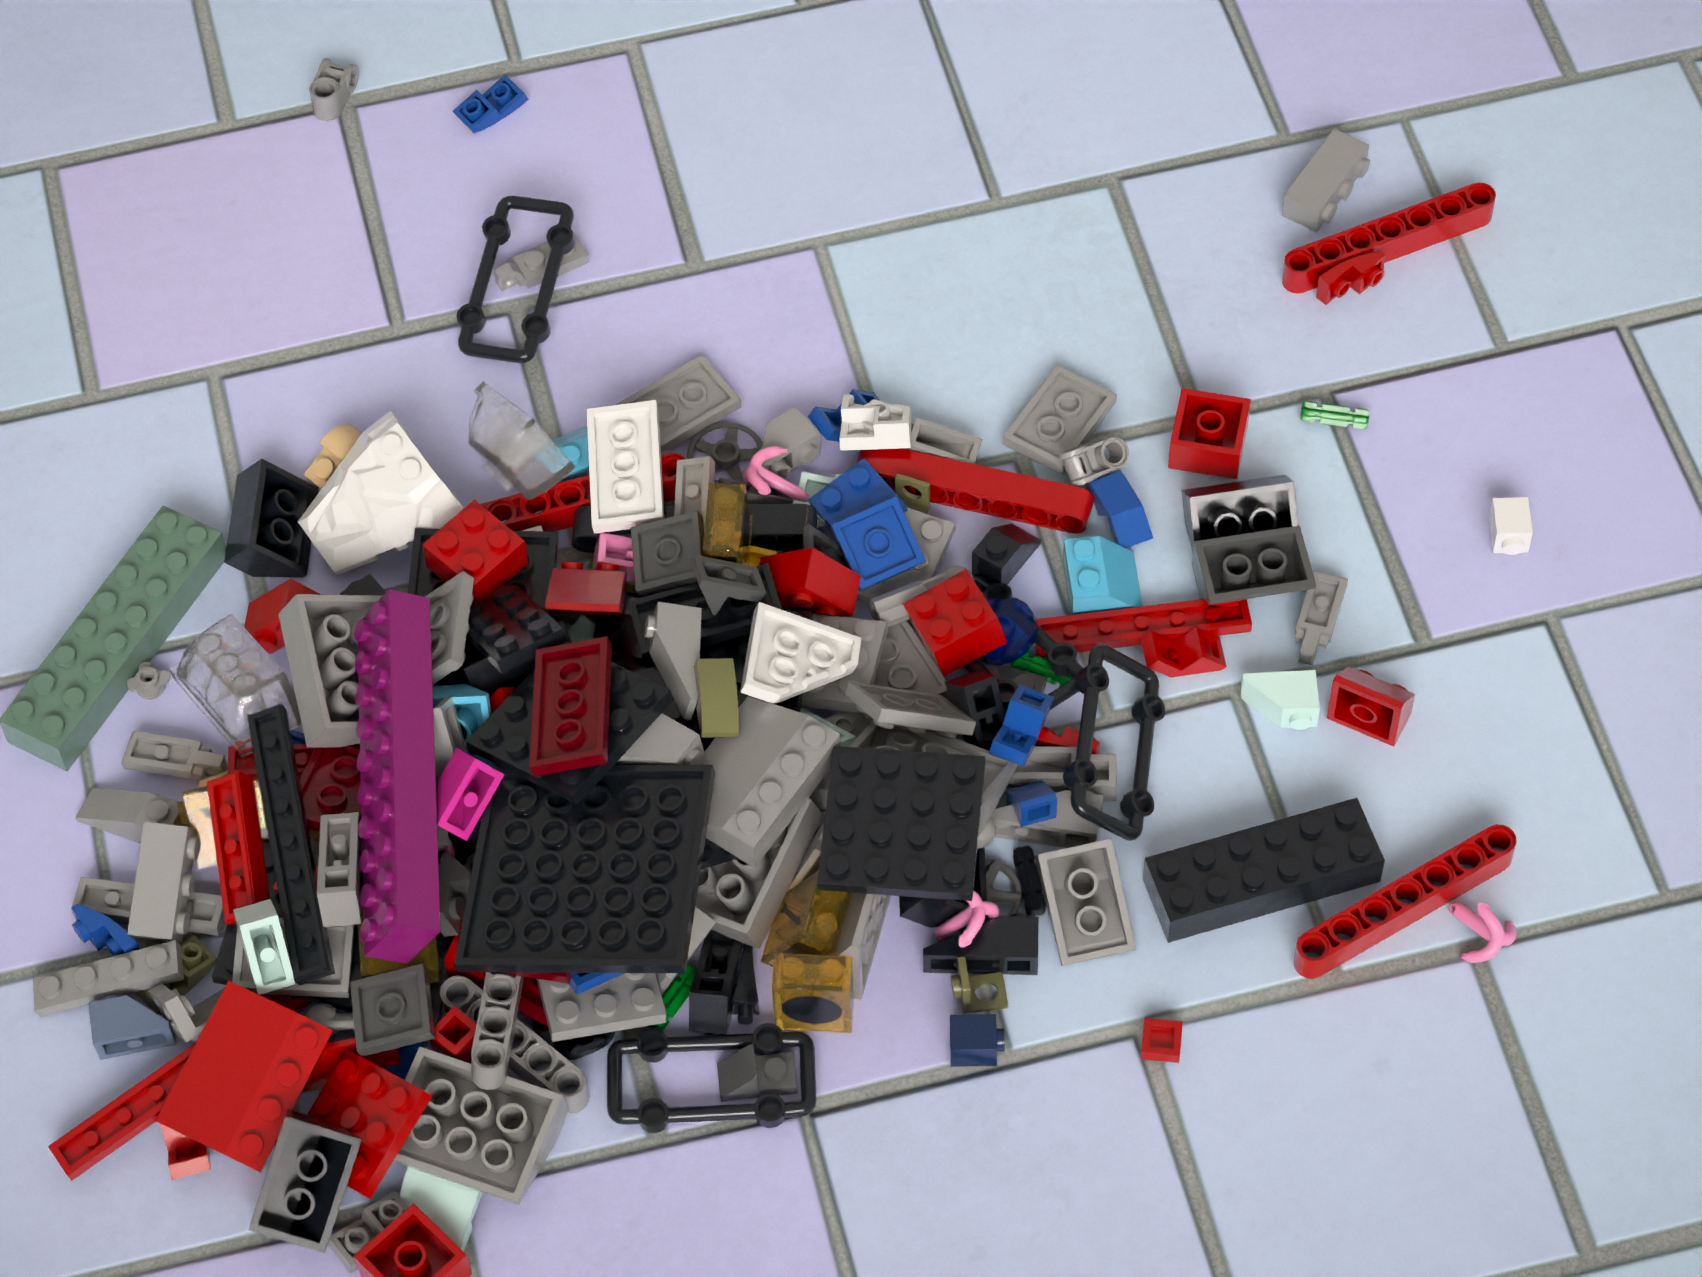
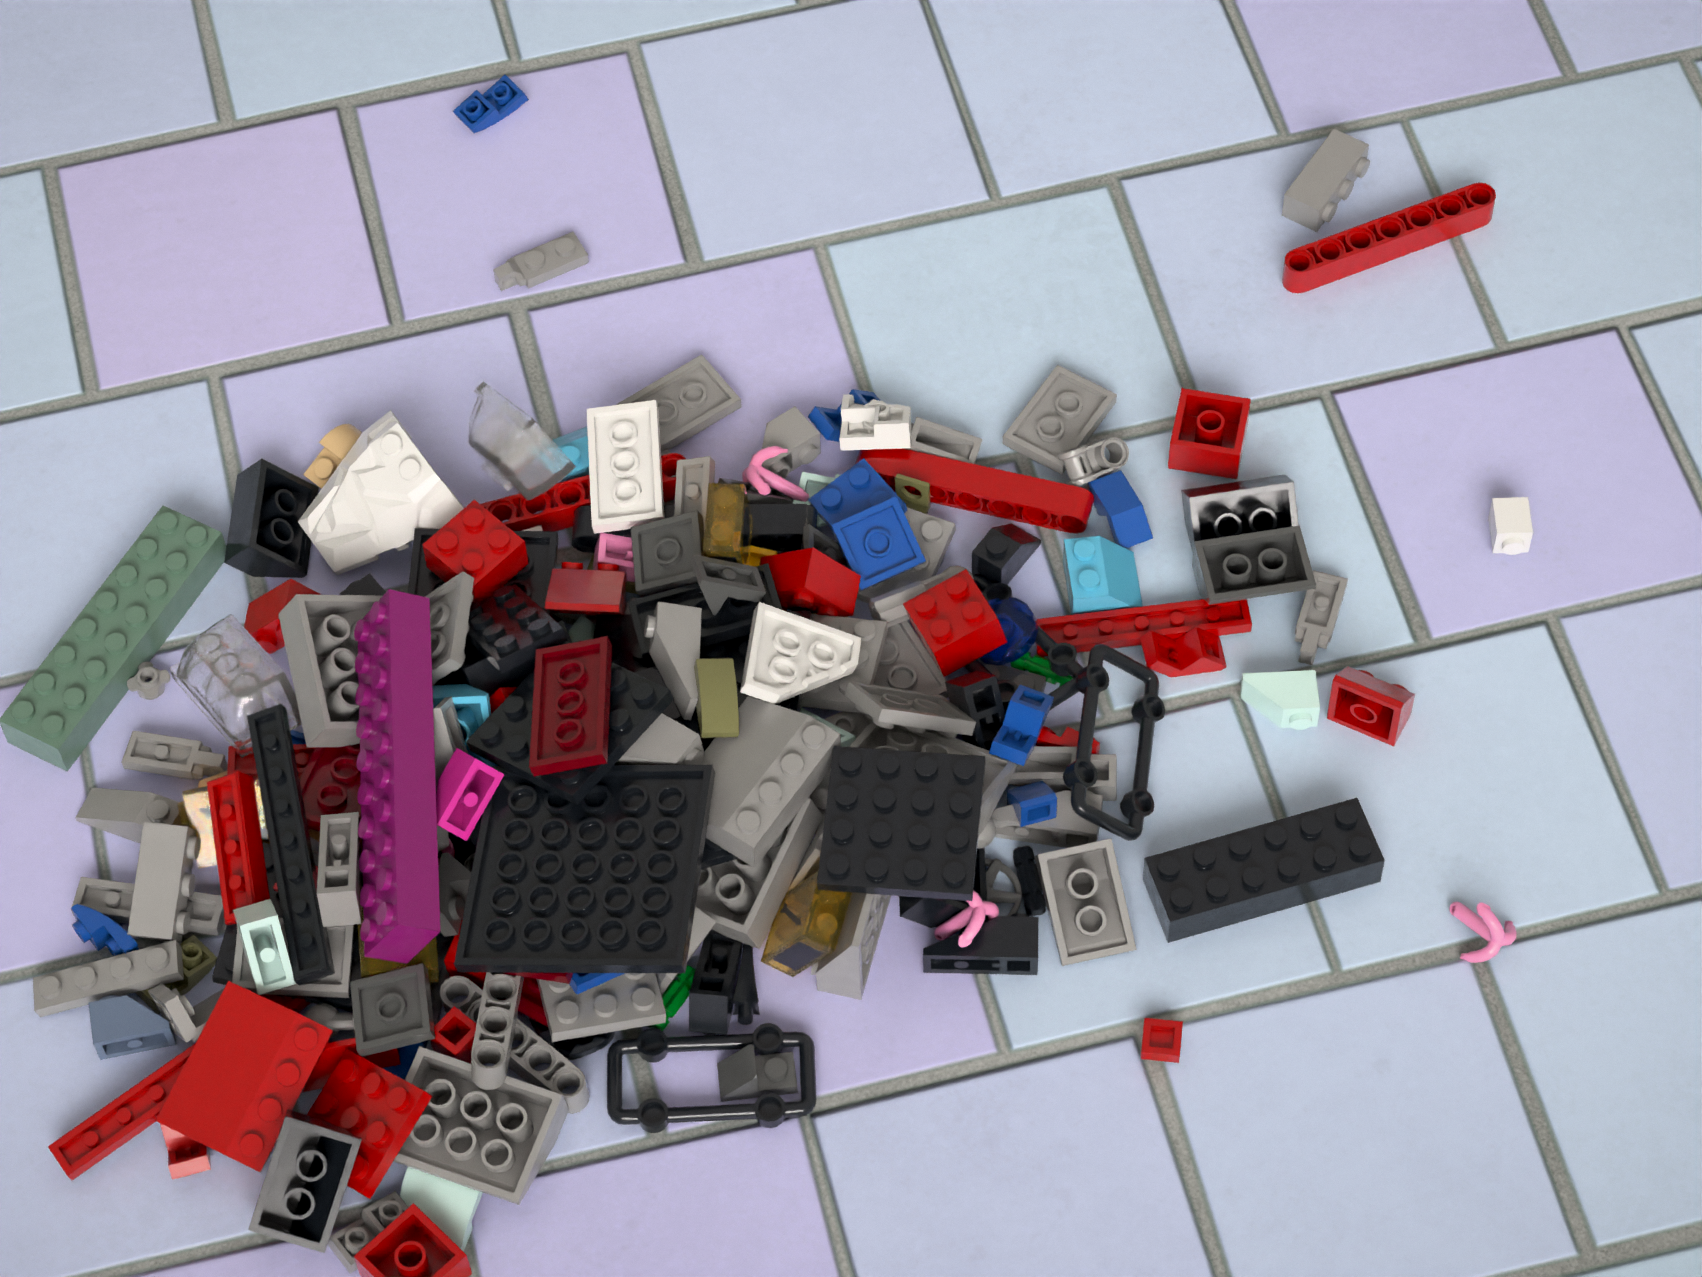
light grey piece [309,58,359,121] -> none
black bar [456,195,575,363] -> none
dark grey wheel [687,422,763,487] -> none
clear yellow brick [772,953,854,1033] -> none
dark blue brick [950,1014,1005,1067] -> none
olive bracket [951,956,1008,1014] -> none
red beam [1294,824,1517,979] -> none
axle [1300,401,1370,429] -> none
red slope [1316,251,1386,305] -> none

